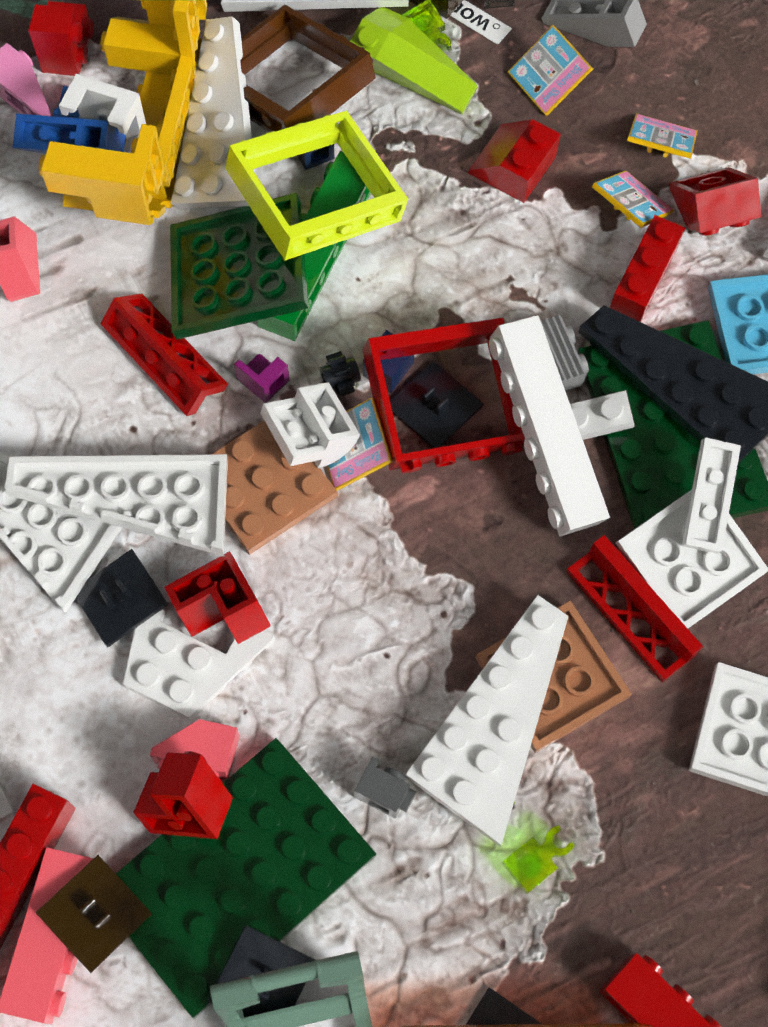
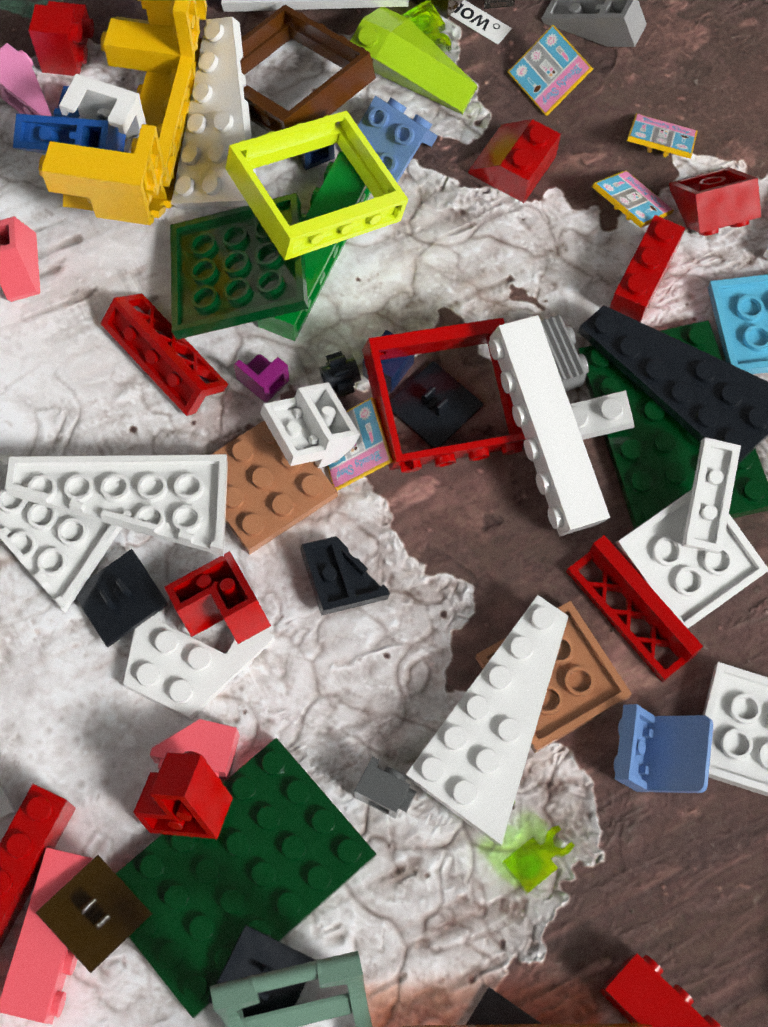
none -> black wing [300,536,390,616]
none -> medium blue bracket [358,96,438,182]
none -> medium blue bracket [614,704,713,793]

